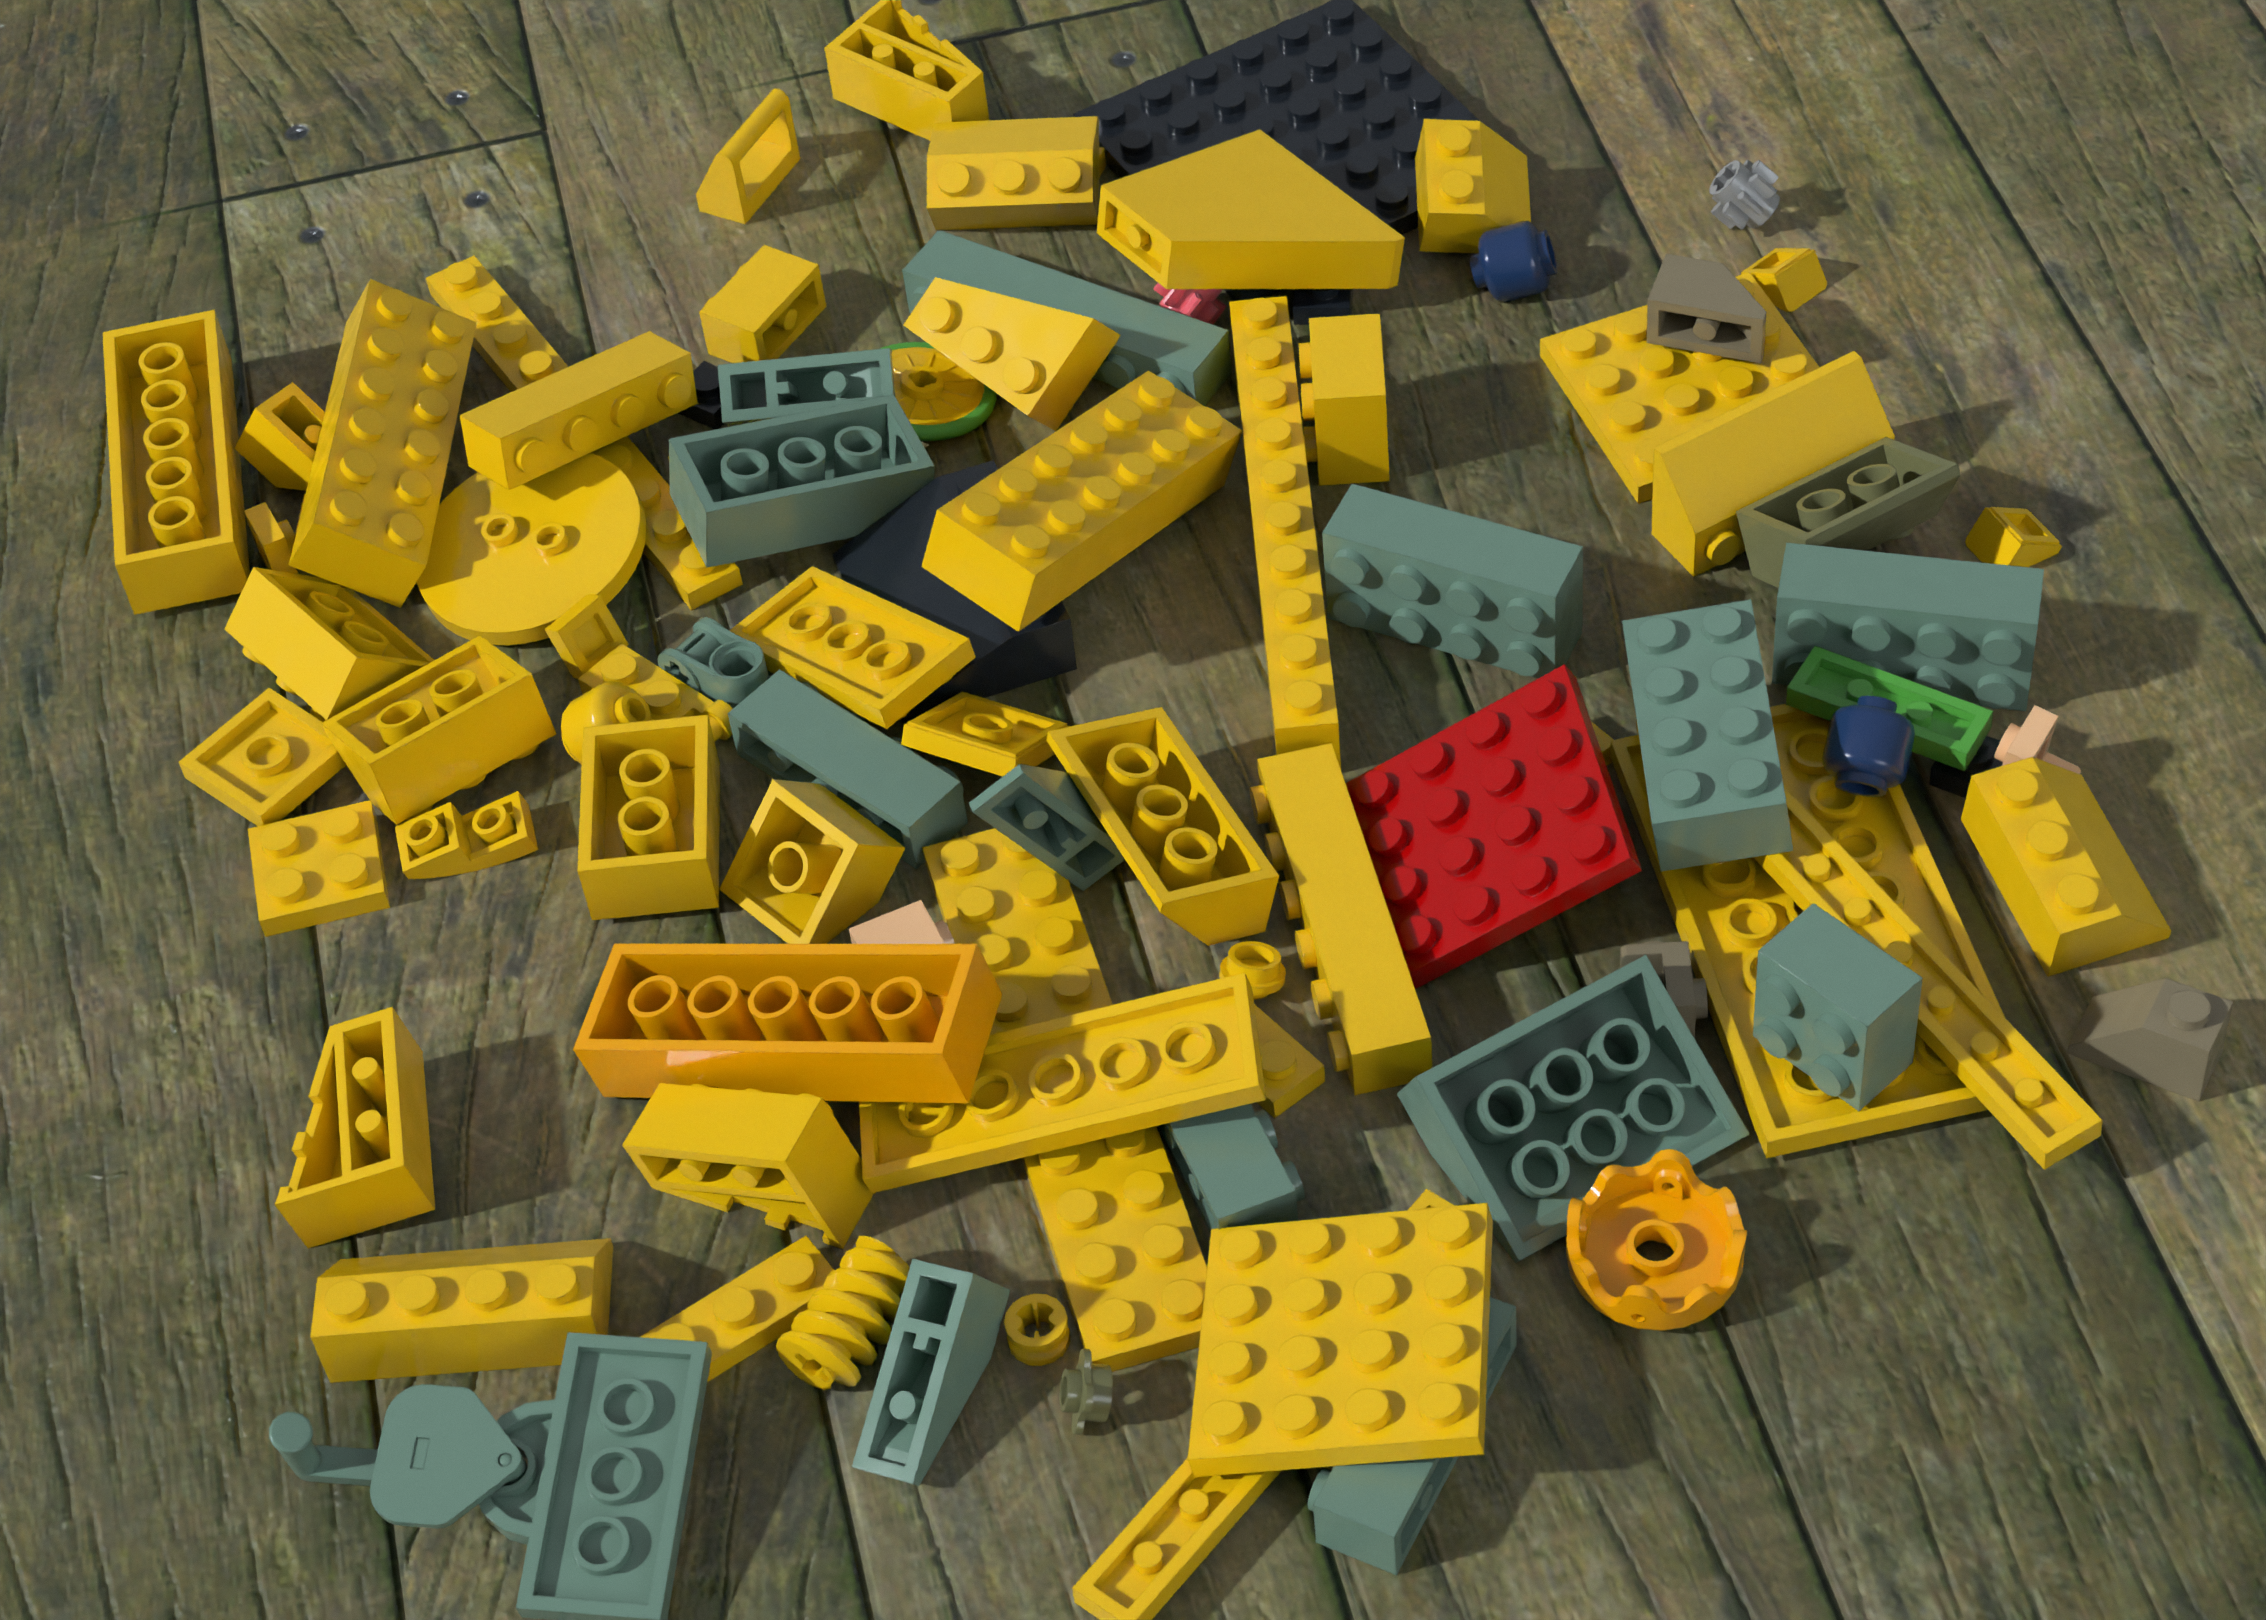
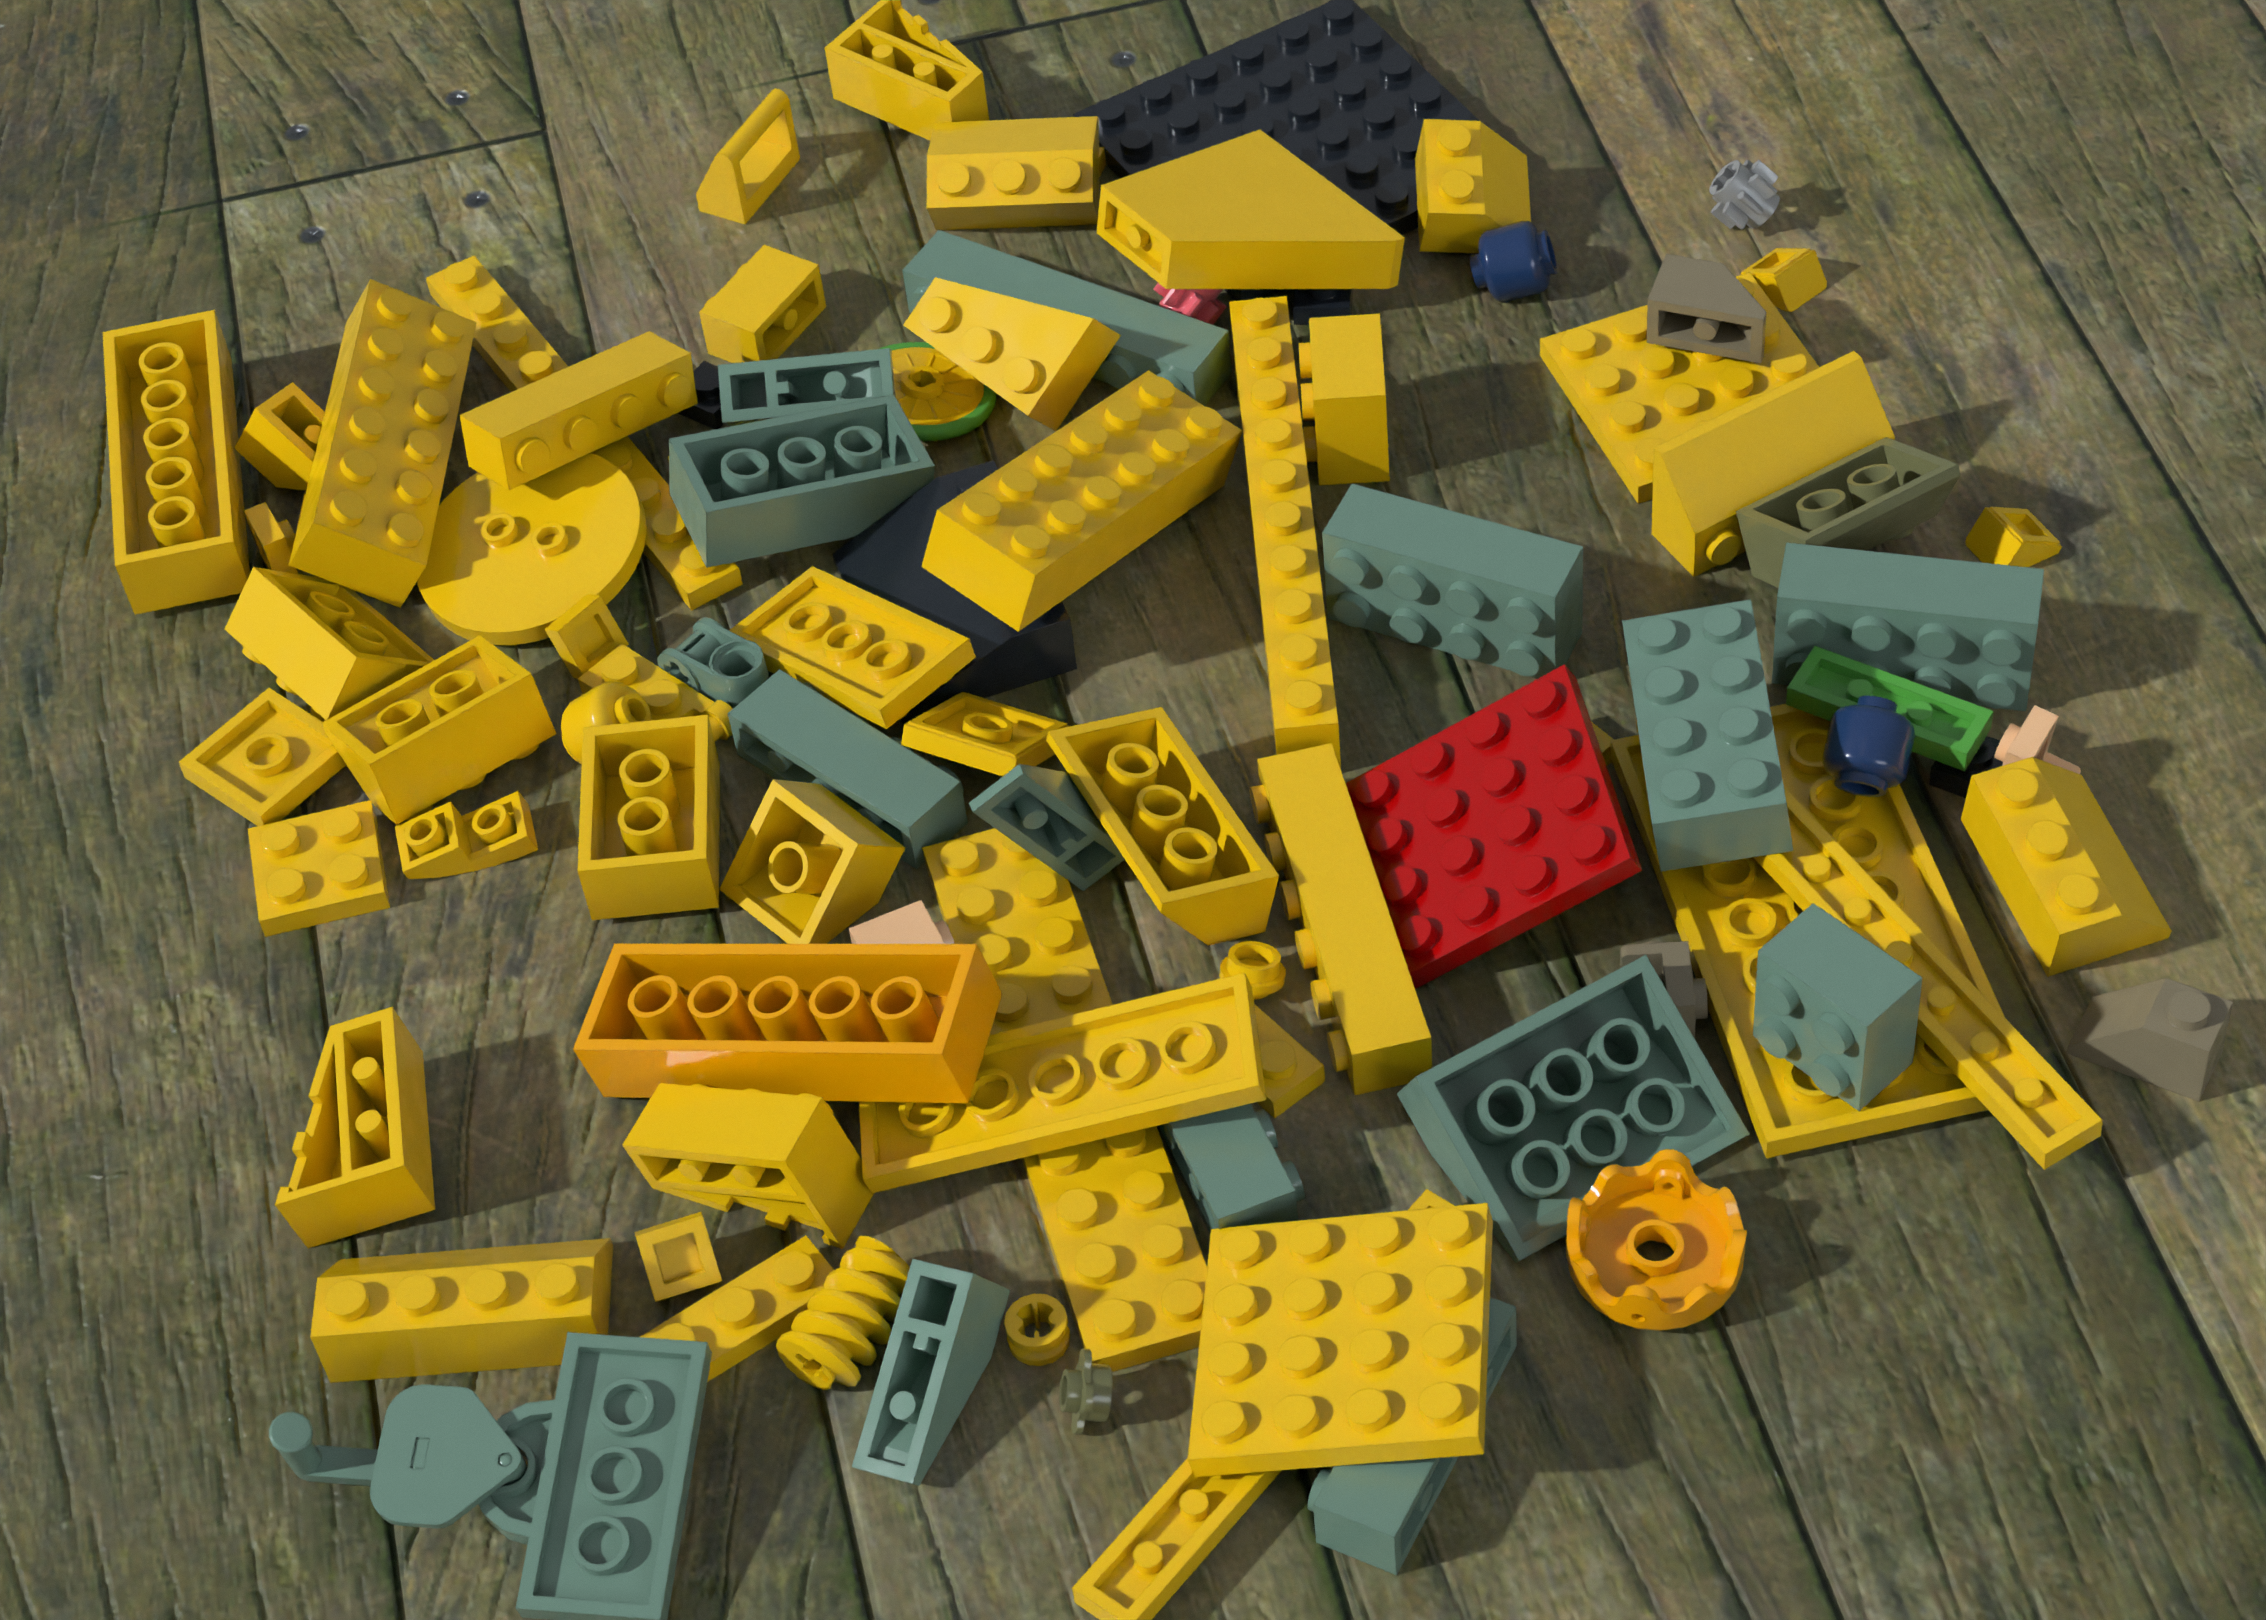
none -> yellow plate [635,1212,722,1302]

